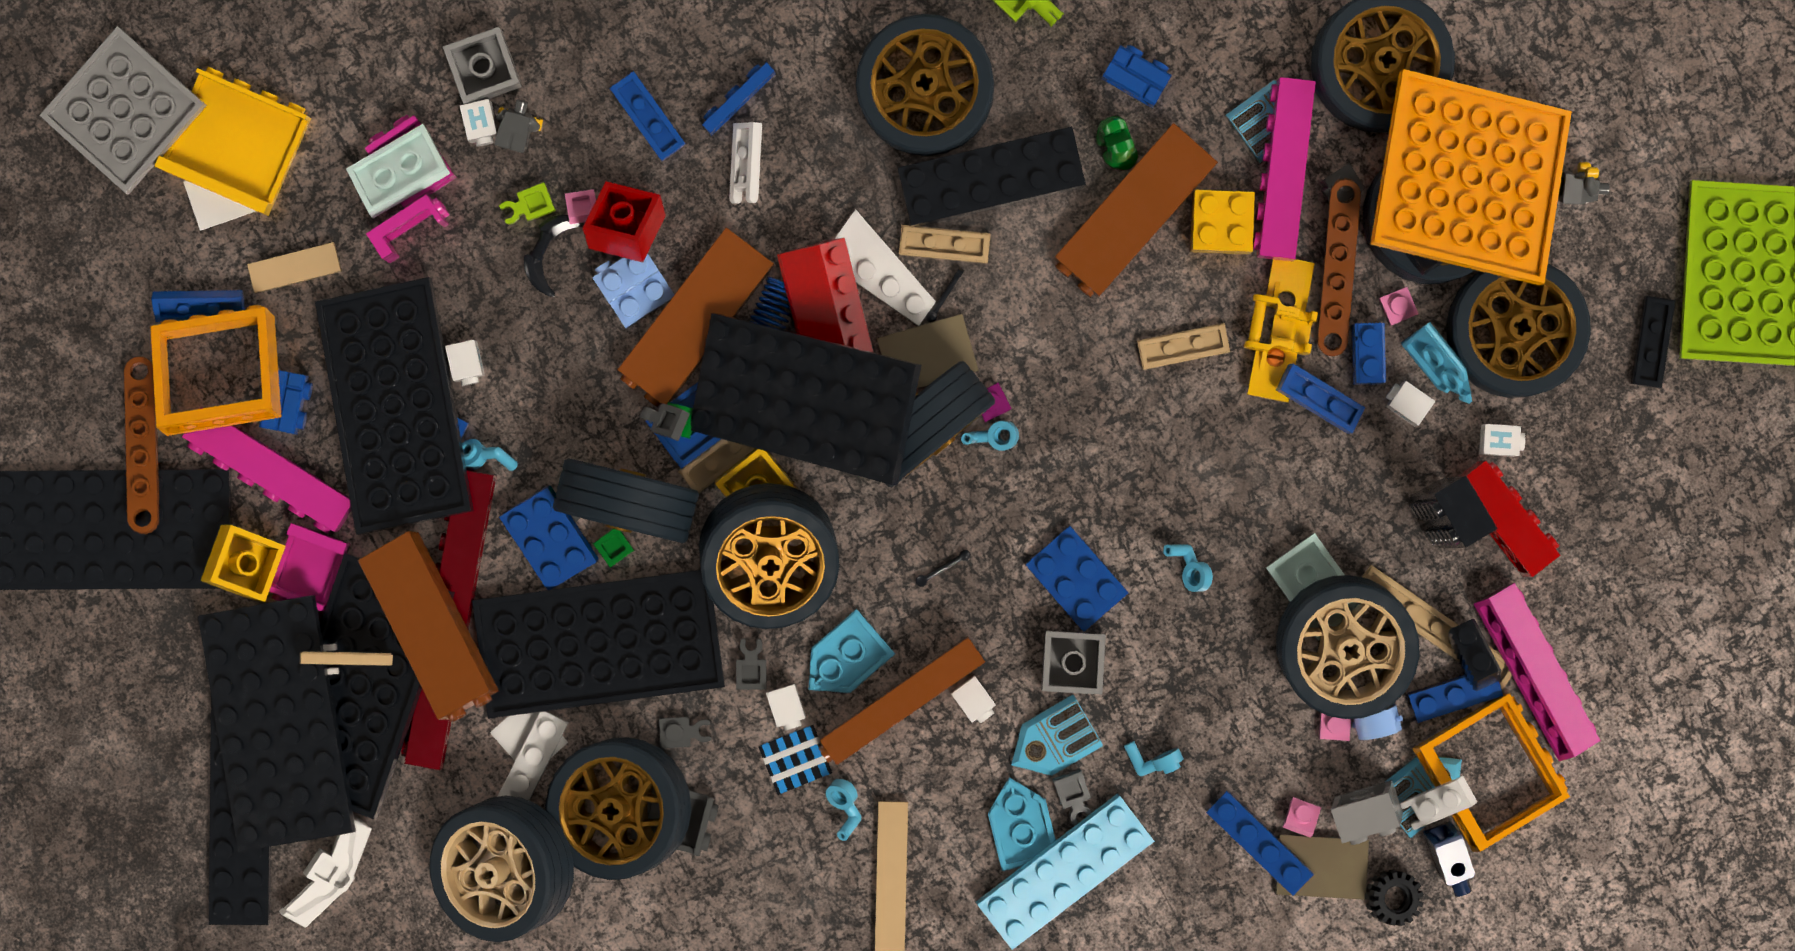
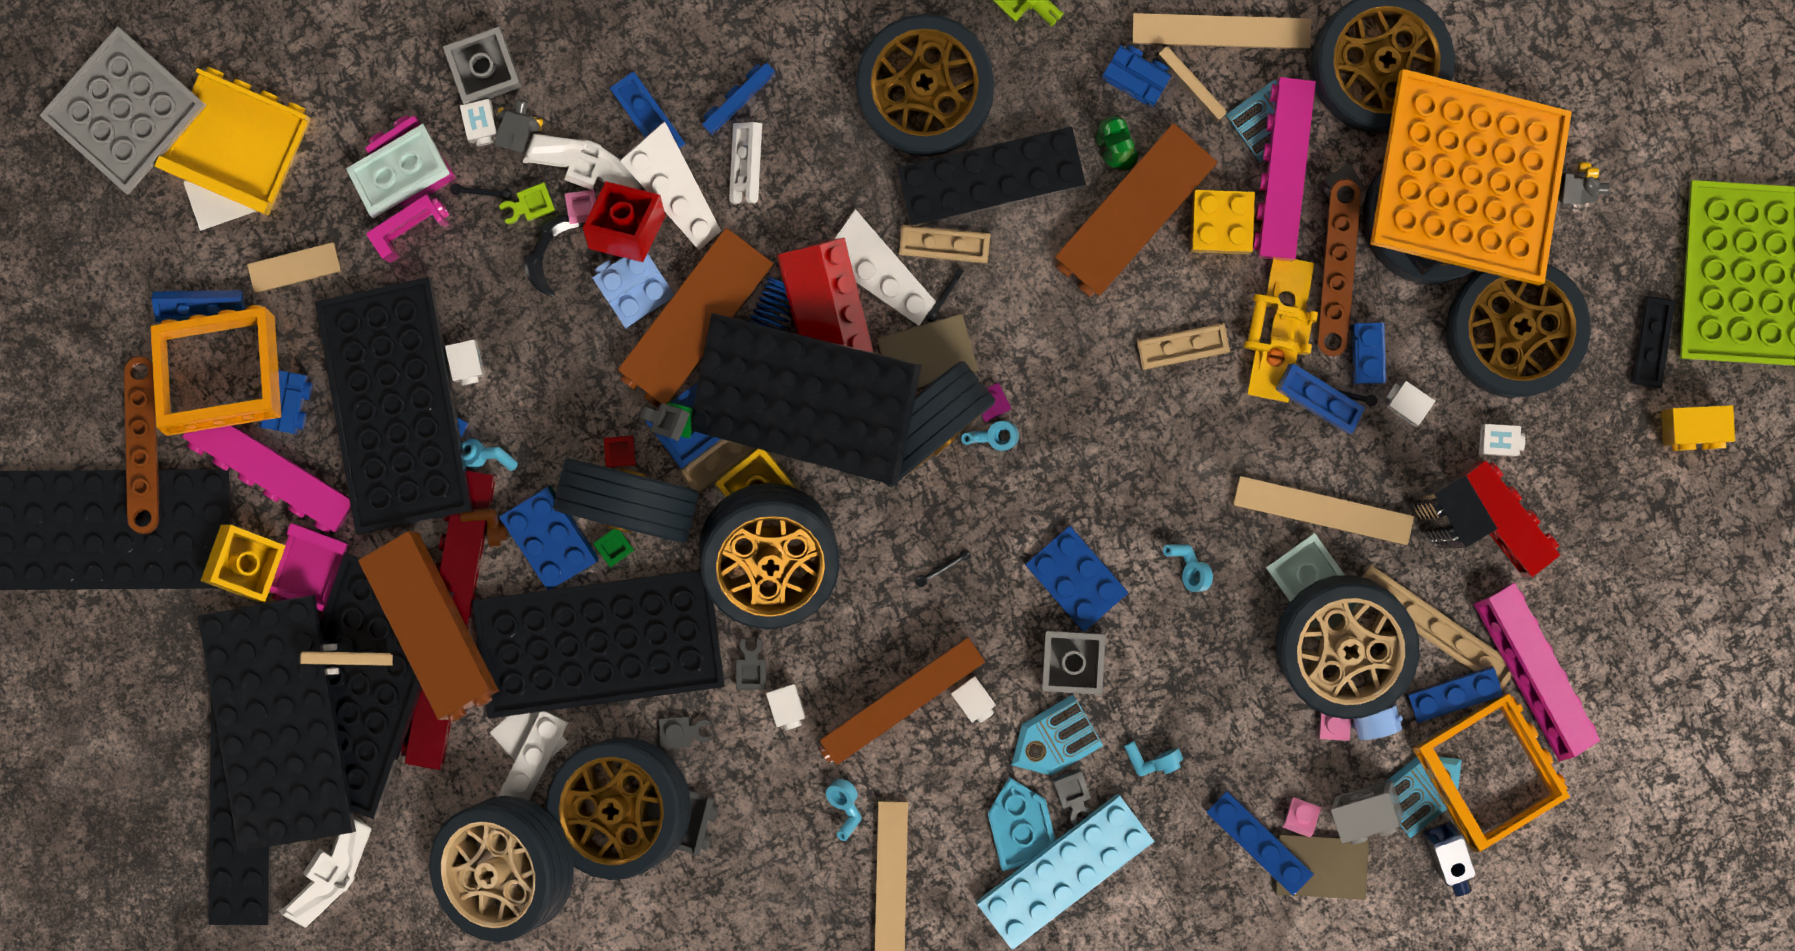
sticker [758,725,833,795] -> none
medium azure tile [808,609,895,693] -> none
black tyre [1365,870,1424,926] -> none
bright pink plate [1379,287,1418,326] -> none
white hinge [1400,776,1477,830] -> none
medium azure tile [1401,322,1472,404] -> none
black brick [1449,619,1502,691] -> none
none -> black hinge [450,183,512,200]
none -> reddish brown plate [460,508,508,548]
none -> white plate [523,134,642,190]
none -> red plate [603,435,636,468]
none -> white wing [620,121,721,250]
none -> tan tile [1132,13,1312,50]
none -> tan tile [1157,47,1226,123]
none -> tan tile [1233,476,1414,545]
none -> black hinge [1336,389,1378,406]
none -> yellow brick [1661,405,1735,451]

